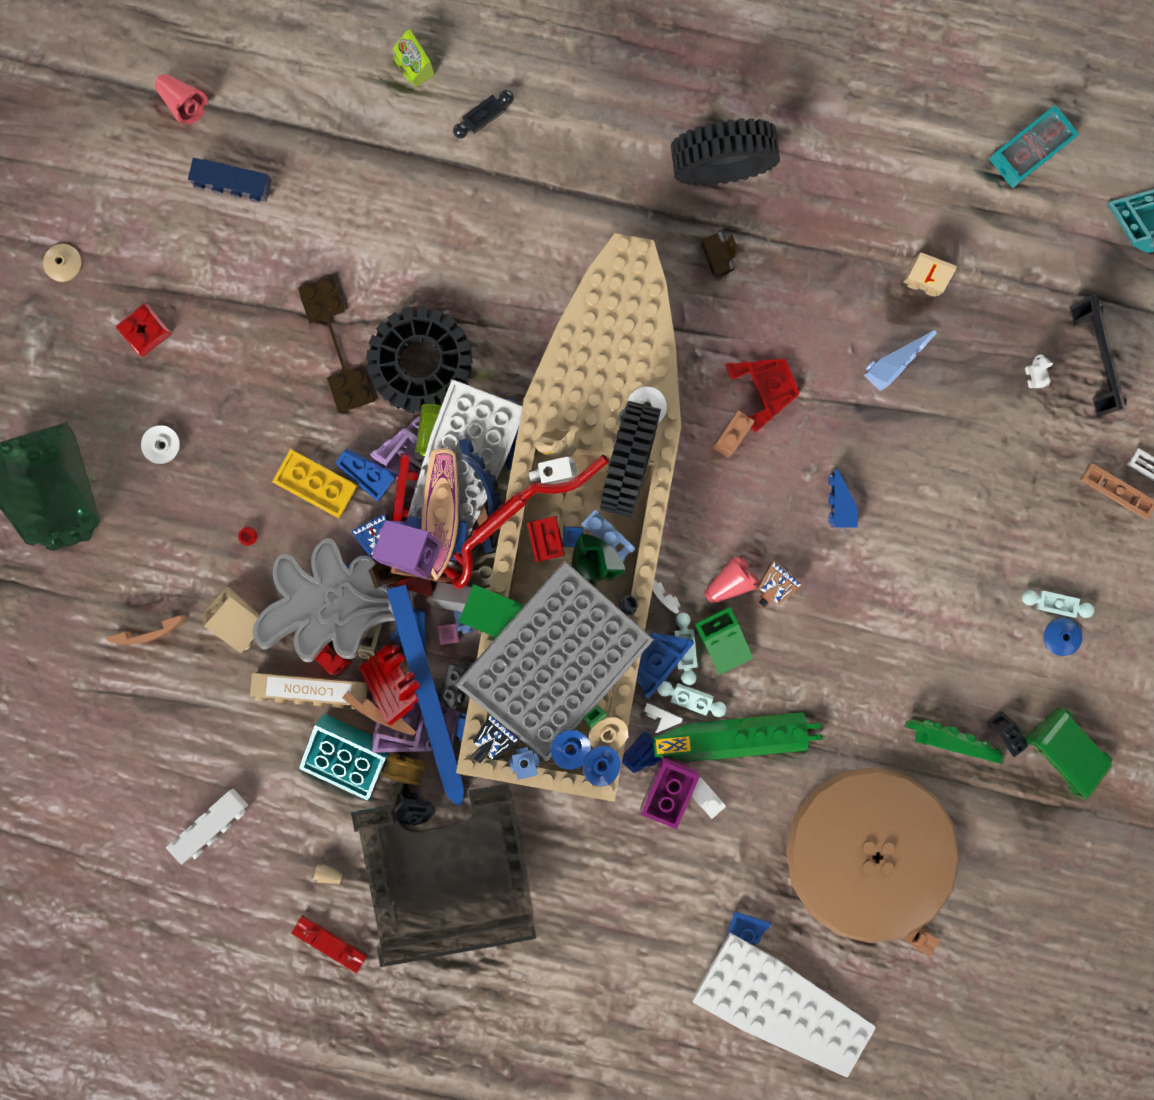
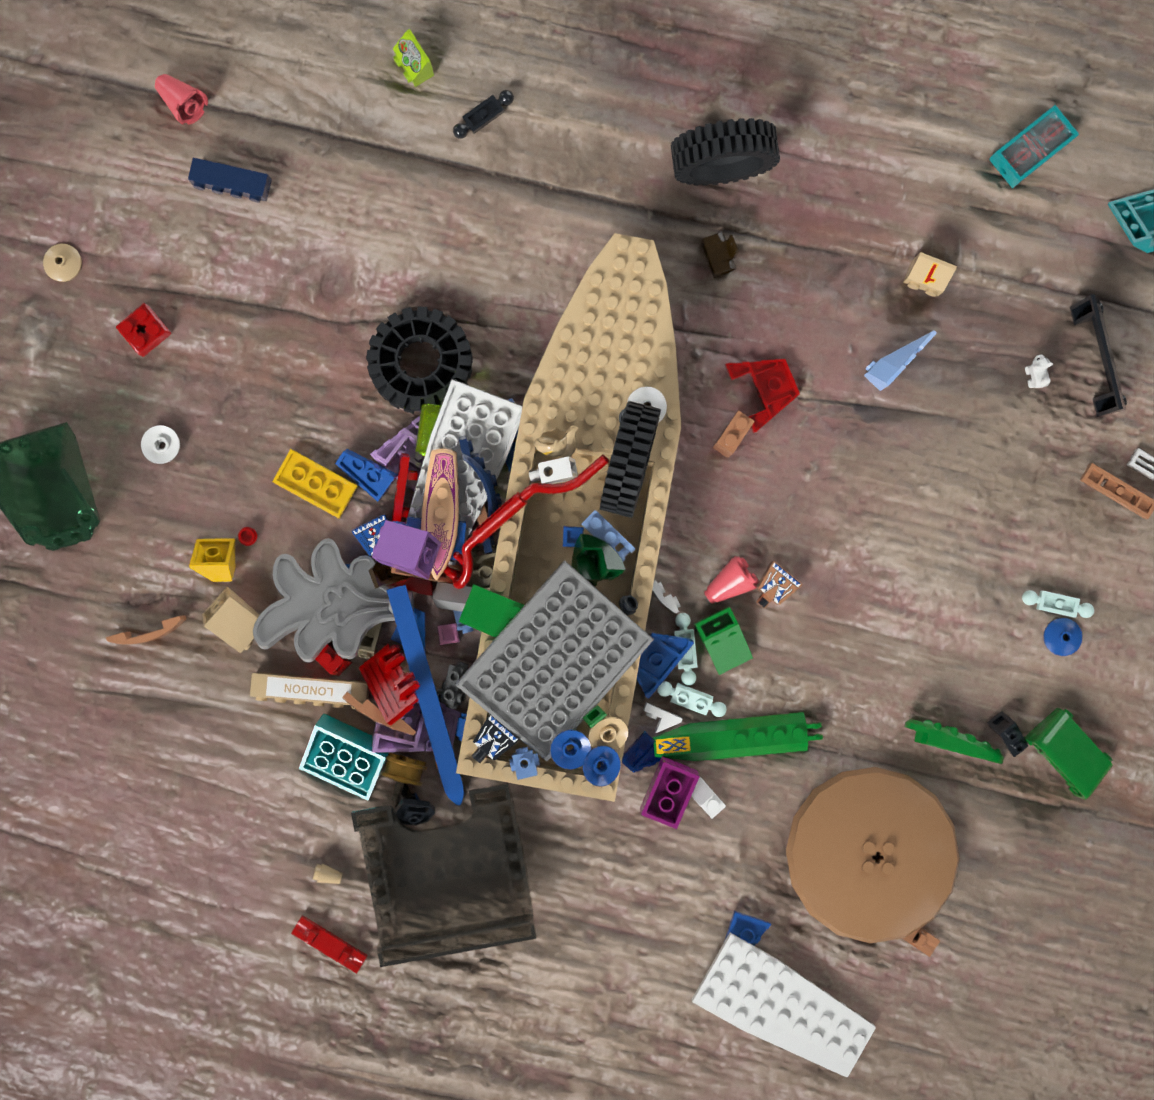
white wedge [165,788,249,865] -> none
dark brown hinge [297,276,375,413] -> none
red plate [527,516,566,562] -> none
blue slope [828,470,858,528] -> none
none -> yellow slope [189,538,236,582]

